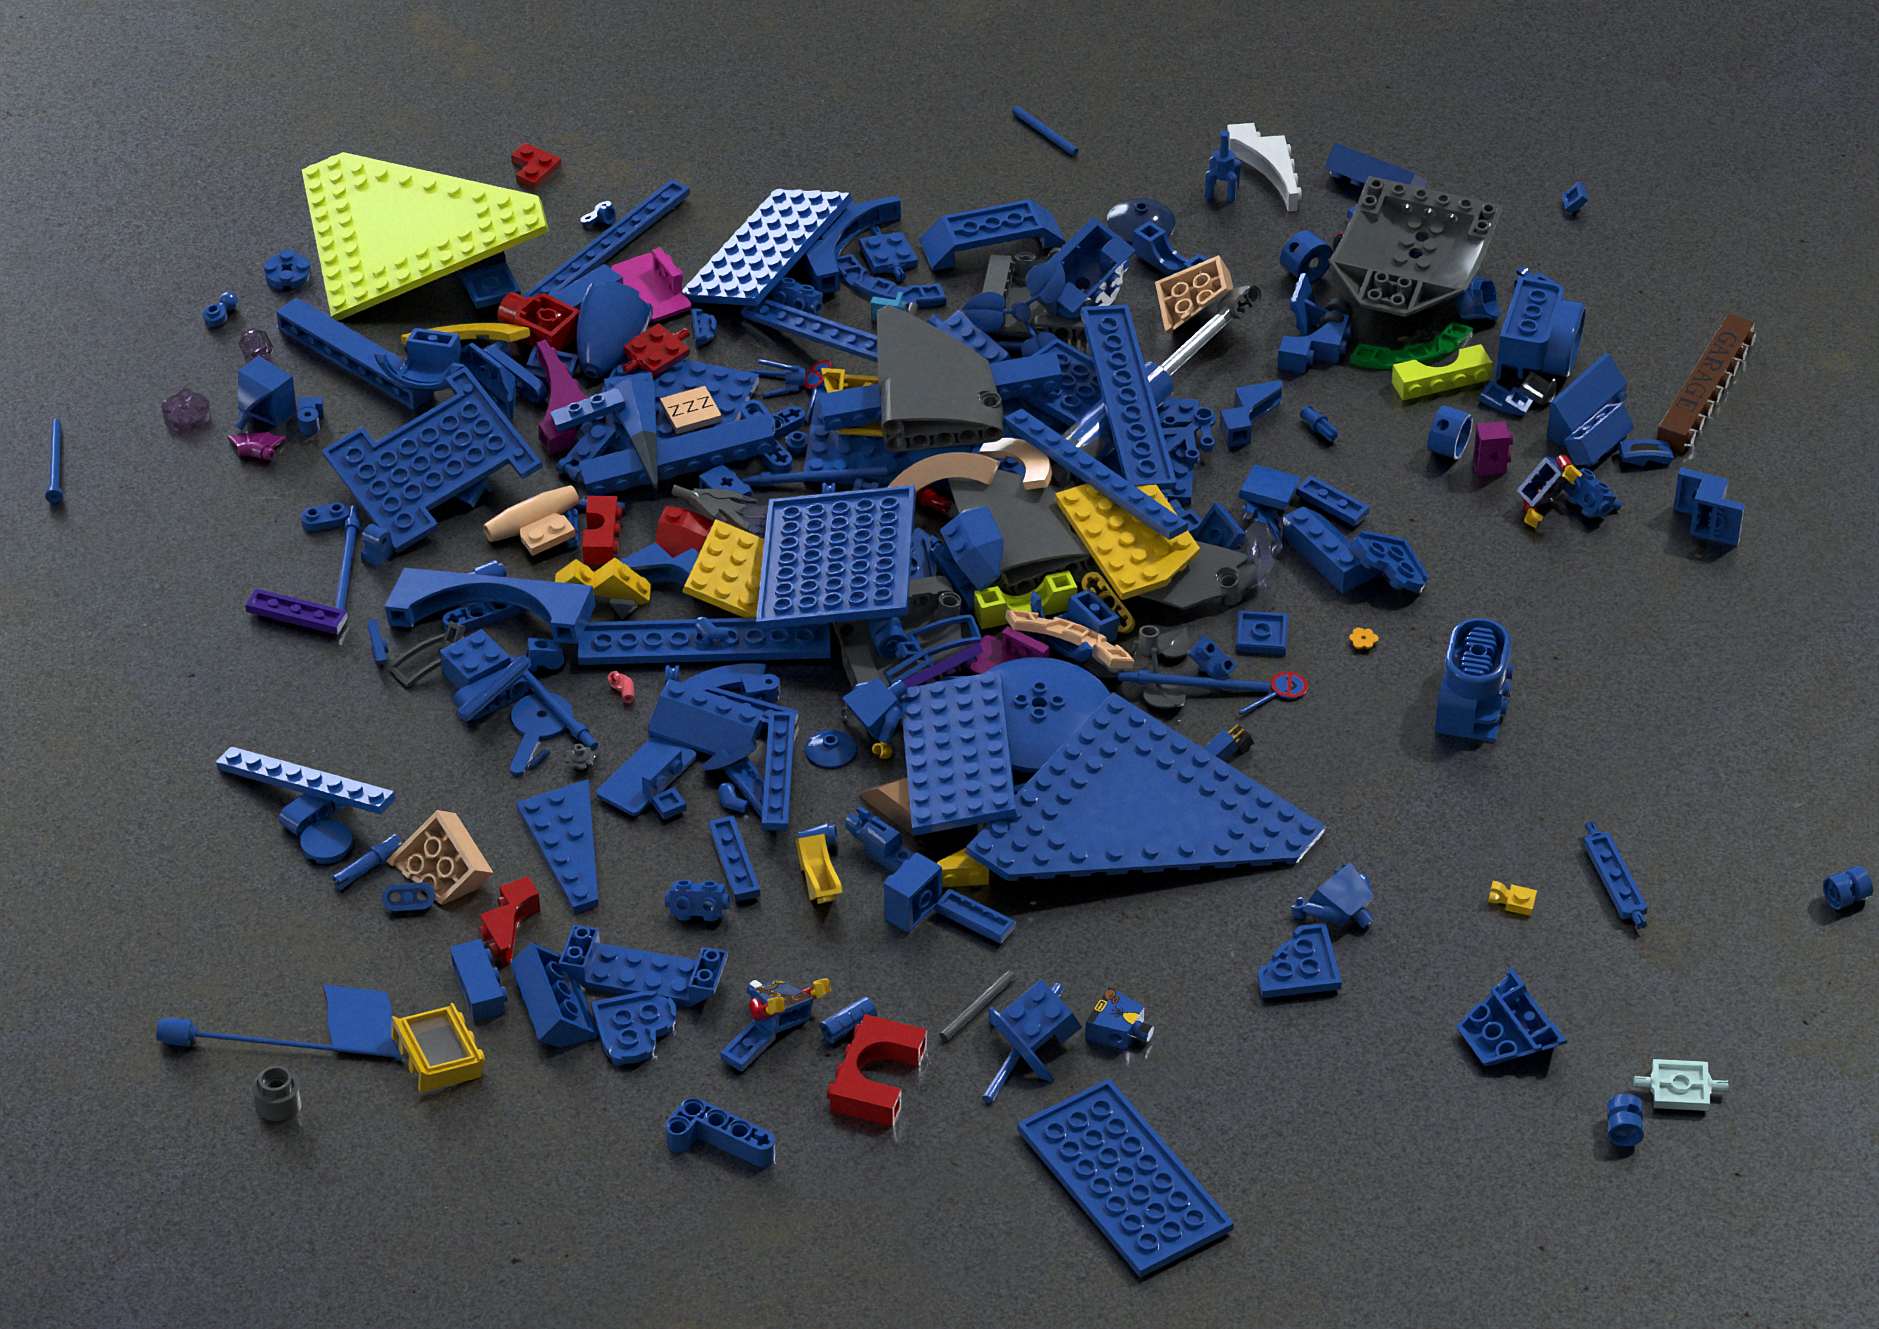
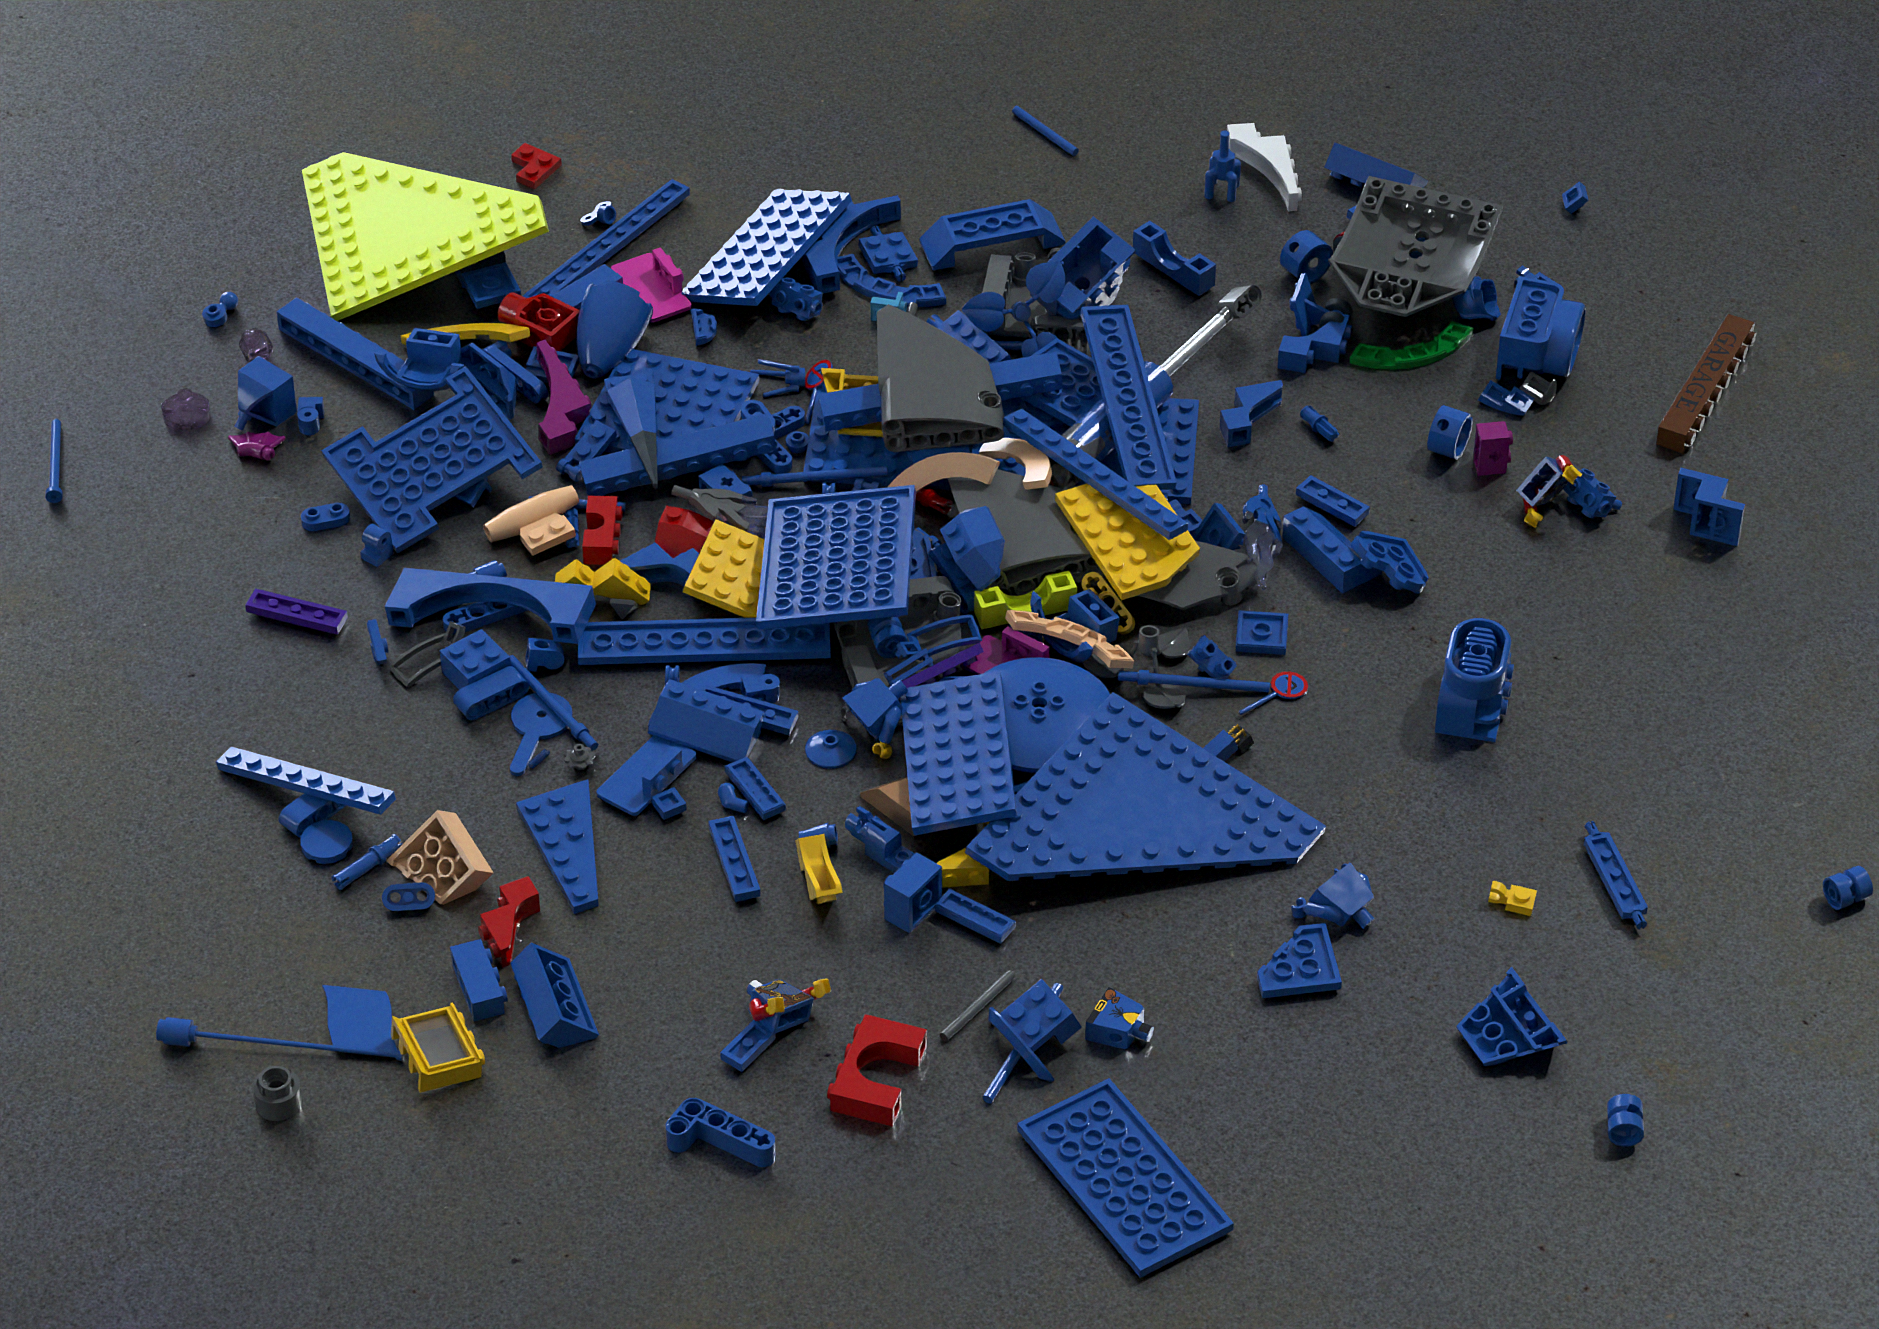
blue plate [263,249,311,289] -> none
blue bar [335,505,360,610] -> none
blue axle [457,655,531,722] -> none
blue plate [550,388,626,432] -> none
blue slope [558,924,728,1007] -> none
blue plate [591,991,677,1066] -> none
coral arm [607,671,635,703] -> none
red plate [622,323,690,377] -> none
light nougat tile [660,386,722,434] -> none
blue brick [665,880,730,921] -> none
blue arm [695,617,729,640] -> none
blue slope [701,741,756,770] -> none
blue plate [741,298,878,363] -> none
blue plate [762,711,795,831] -> none
blue axle [820,996,878,1043] -> none
dark blue dish [1107,198,1176,246] -> none
light nougat wedge [1155,255,1233,334] -> none
blue plant [1162,407,1216,464] -> none
blue tile [1239,464,1301,510] -> none
light orange plant [1349,628,1379,649] -> none
neon yellow arch [1392,344,1492,400] -> none
blue slope [1547,353,1628,448] -> none
blue brick [1563,403,1634,467] -> none
blue slope [1618,439,1674,467] -> none
light aqua plate [1634,1059,1728,1111] -> none

